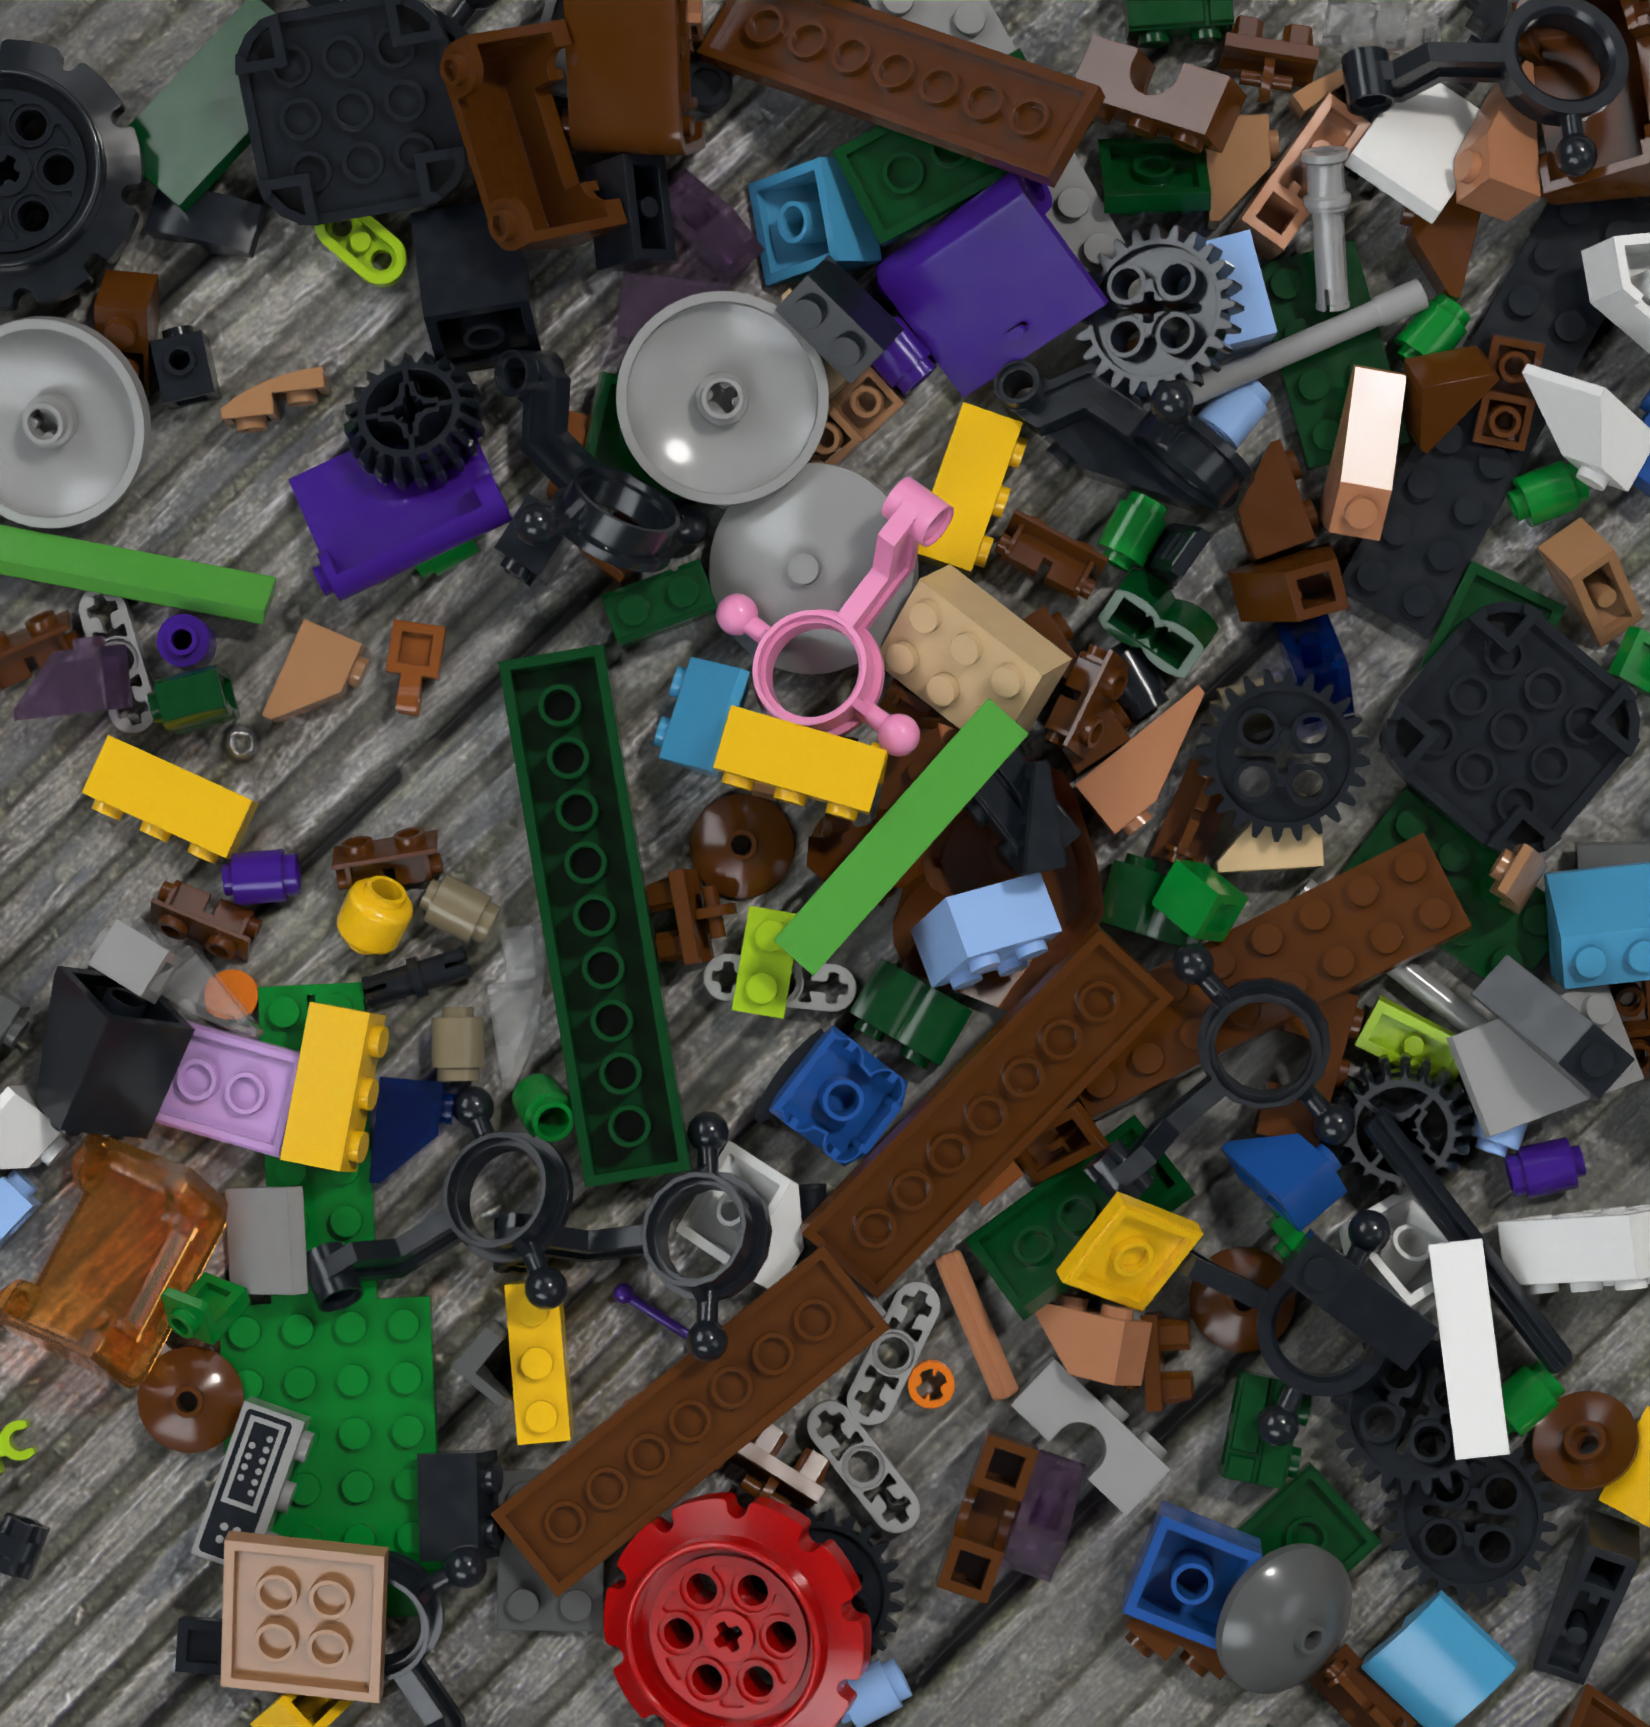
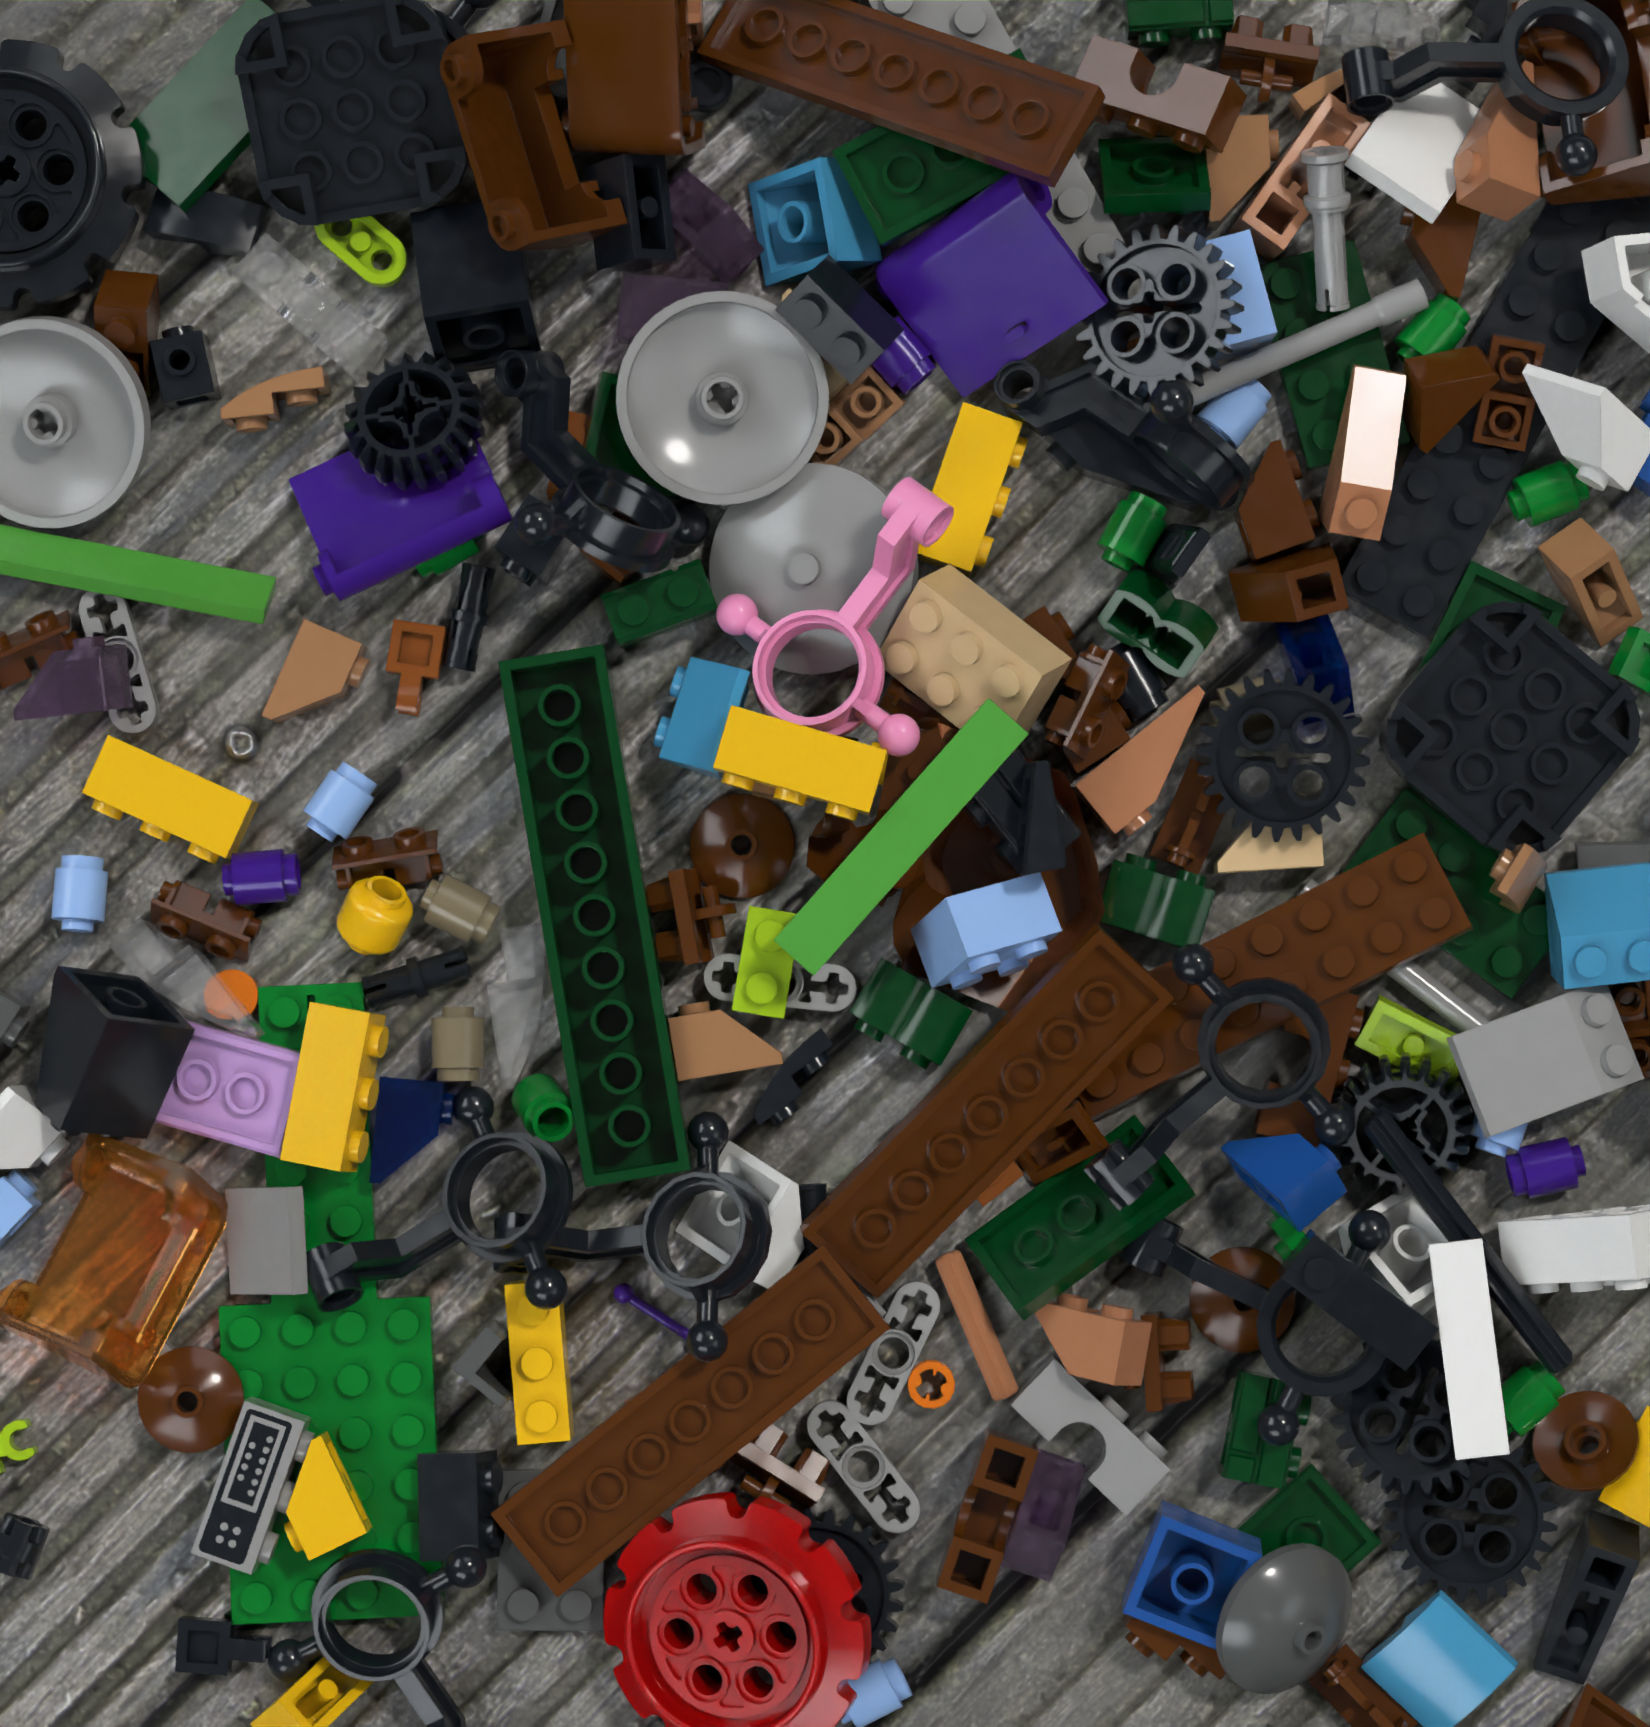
light grey brick [88,919,183,1004] -> none
dark green brick [147,664,240,735] -> none
dark purple brick [157,614,217,671] -> none
green bracket [161,1272,251,1345] -> none
medium nougat plate [220,1531,389,1703] -> none
blue slope [768,1025,908,1166] -> none
reddish brown hinge [994,509,1109,600] -> none
yellow tile [1056,1191,1204,1312] -> none
green panel [1152,859,1249,942] -> none
black slope [1470,954,1635,1102] -> none
none -> light blue brick [51,855,108,933]
none -> clear arch [231,233,392,384]
none -> yellow slope [284,1431,373,1561]
none -> light blue brick [303,761,378,842]
none -> black pin [442,562,496,672]
none -> medium nougat slope [668,1001,784,1081]

